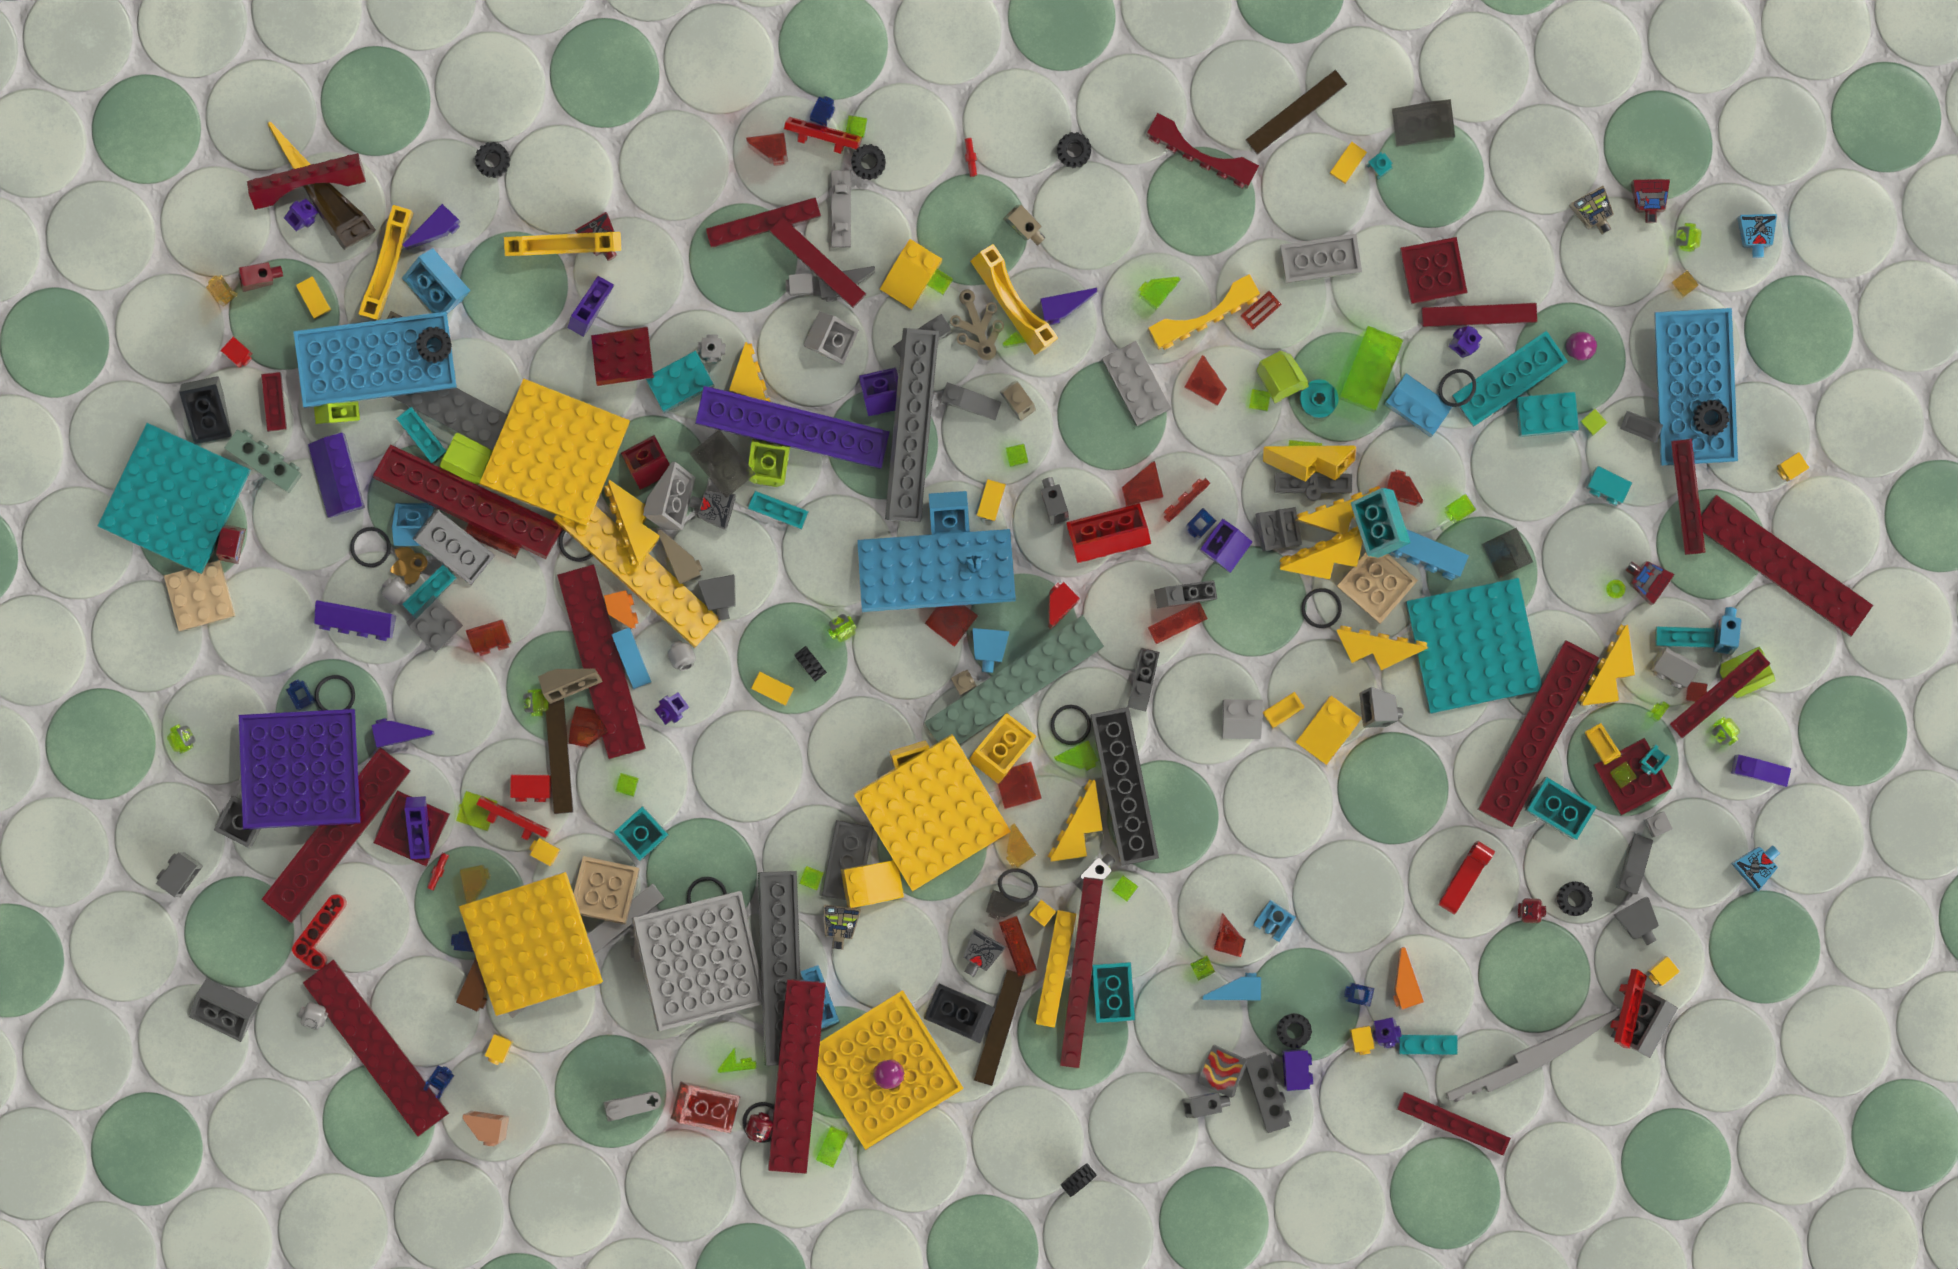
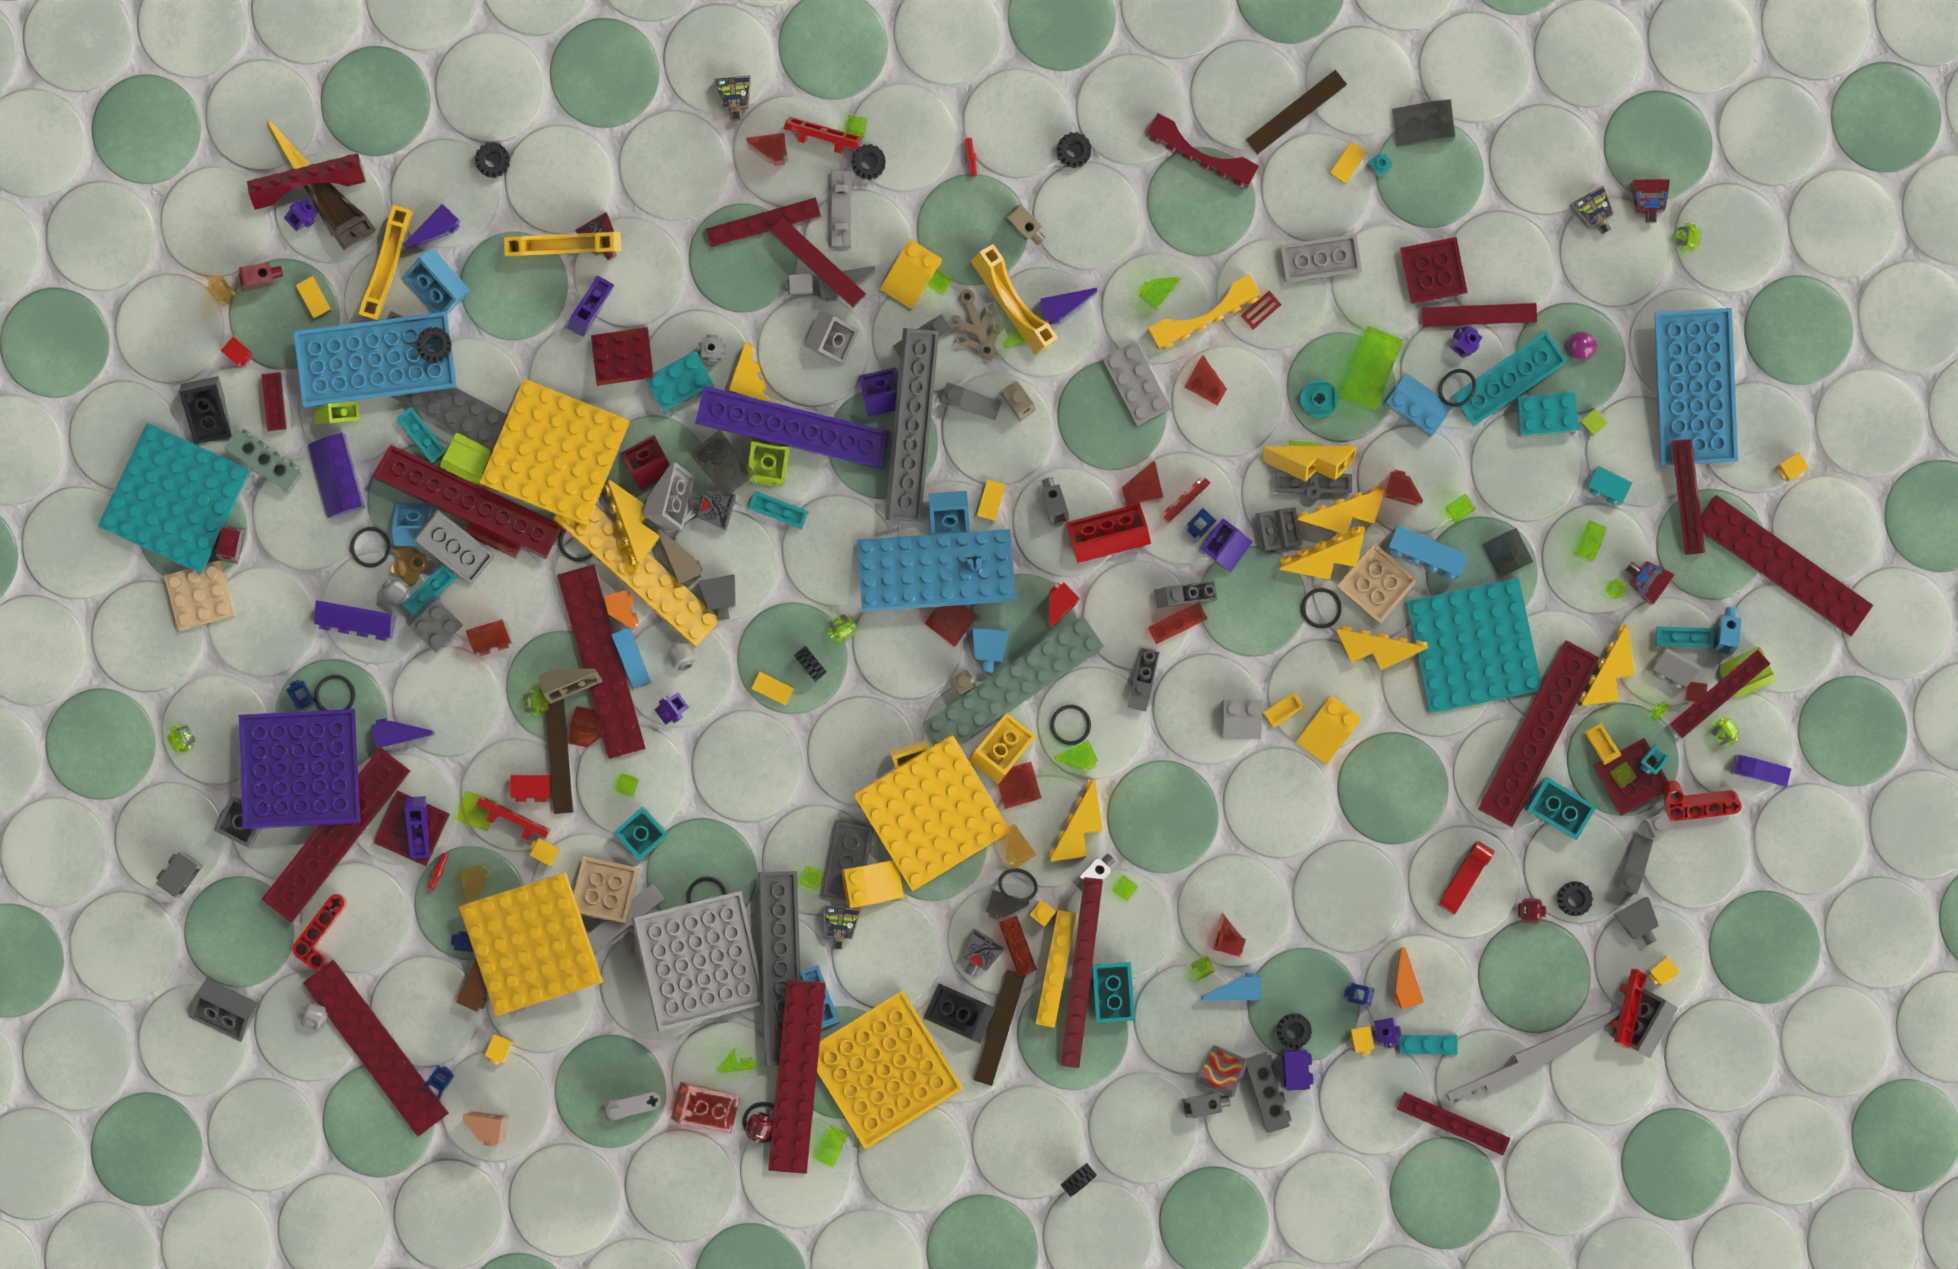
clear blue window [809,96,835,127] -> none
magenta hair [873,1060,905,1089] -> none
clear neon green plate [1006,444,1028,467] -> none
dark grey brick [1090,707,1159,866] -> none
clear neon green plate [1249,389,1270,411] -> none
dark azure brick [1254,899,1296,942] -> none
lime slope [1257,351,1309,404] -> none
teal brick [1351,488,1411,558] -> none
torso [1359,687,1404,728] -> none
dark grey tile [1620,411,1663,443] -> none
clear yellow tile [1671,270,1699,297] -> none
black tyre [1693,400,1730,436] -> none
dark azure torso [1731,845,1780,891] -> none
dark azure torso [1737,214,1777,258] -> none
none -> torso [714,75,751,121]
none -> clear neon green slope [1573,520,1607,563]
none -> red beam [1663,780,1742,821]

